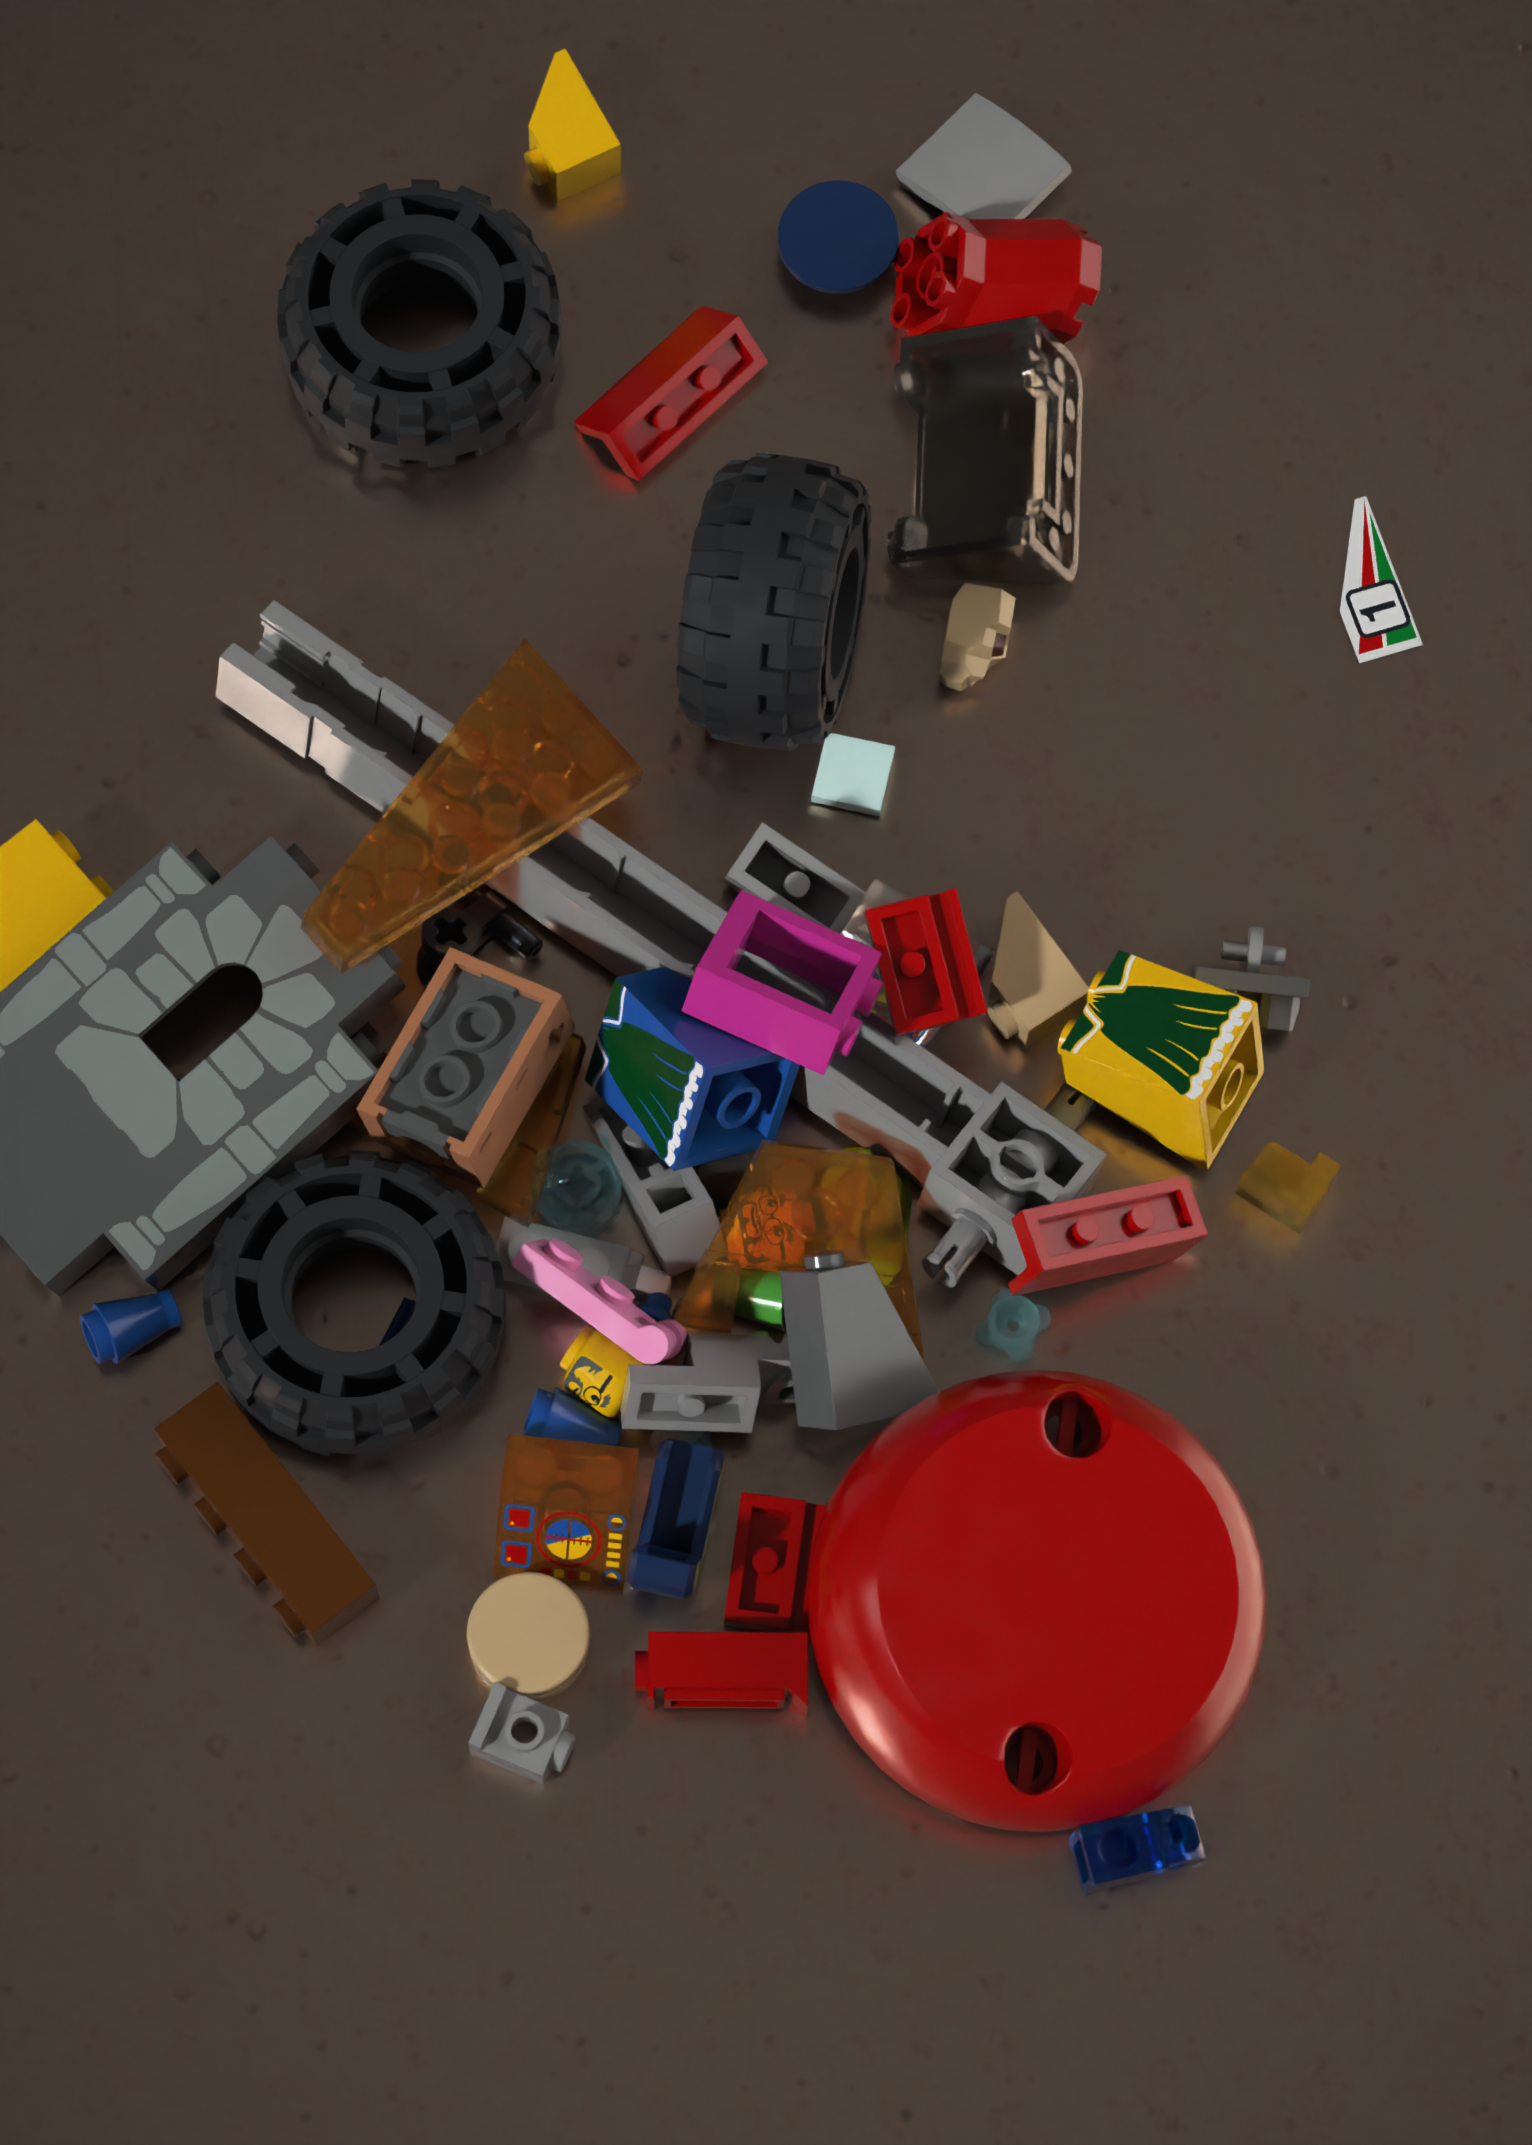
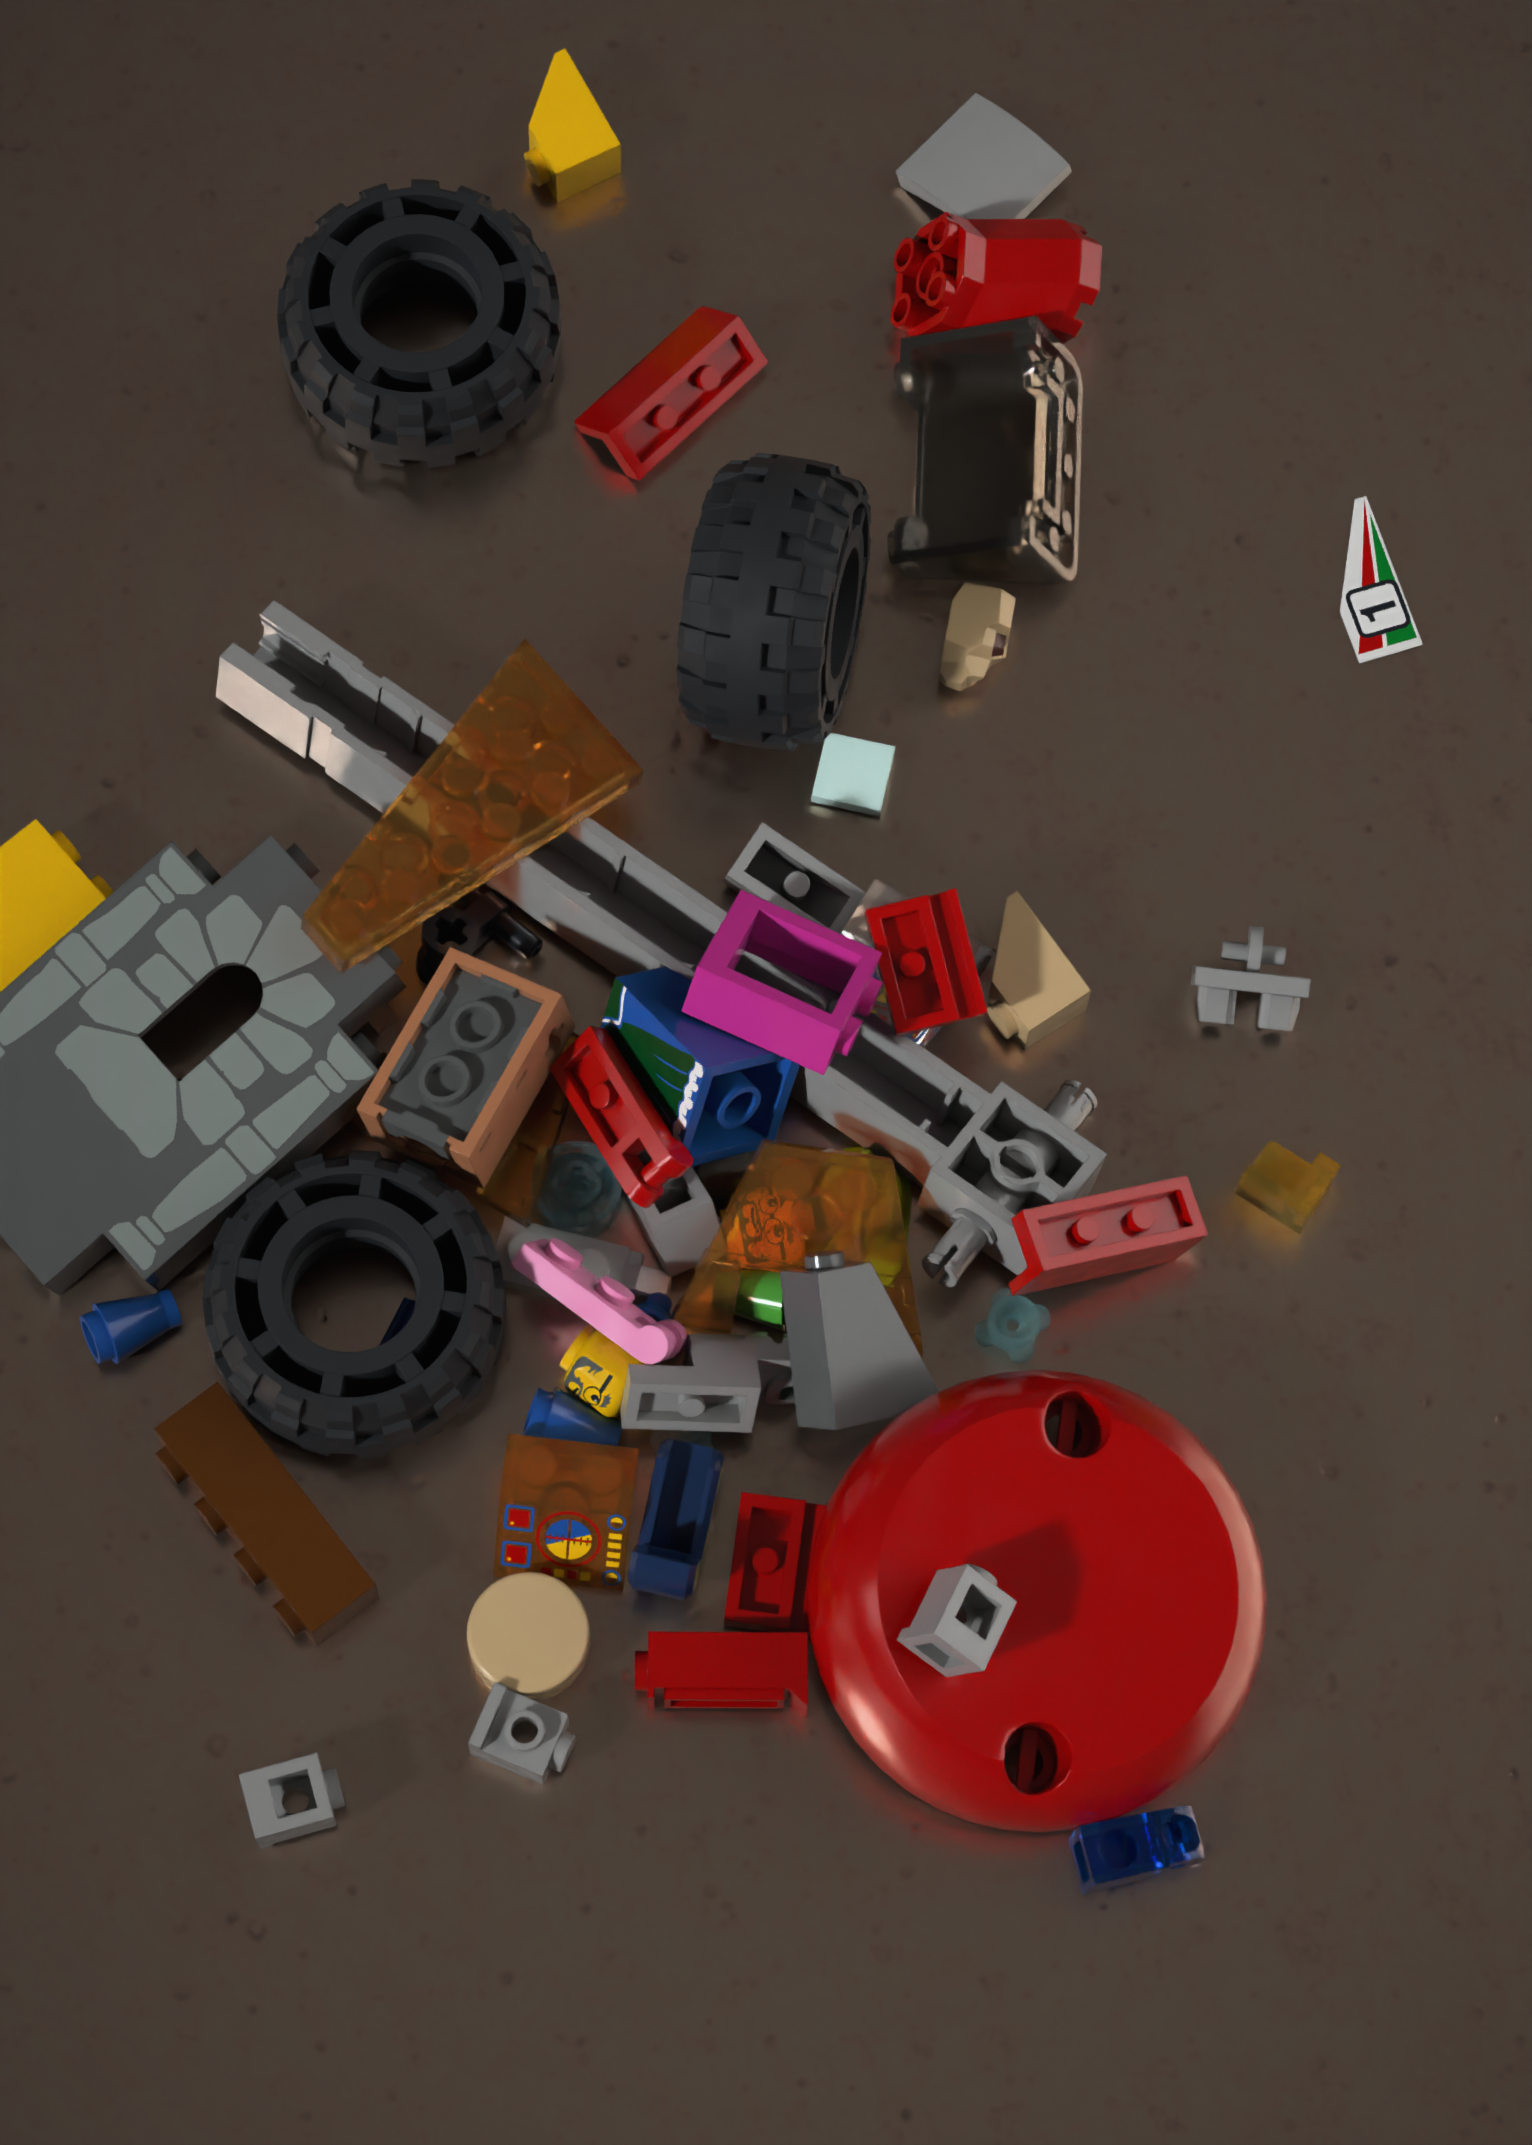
dark blue piece [778,180,899,294] -> none
slope [1057,950,1265,1170] -> none
none -> light grey brick [239,1753,345,1849]
none -> red plate [549,1026,693,1208]
none -> light grey brick [897,1564,1017,1677]

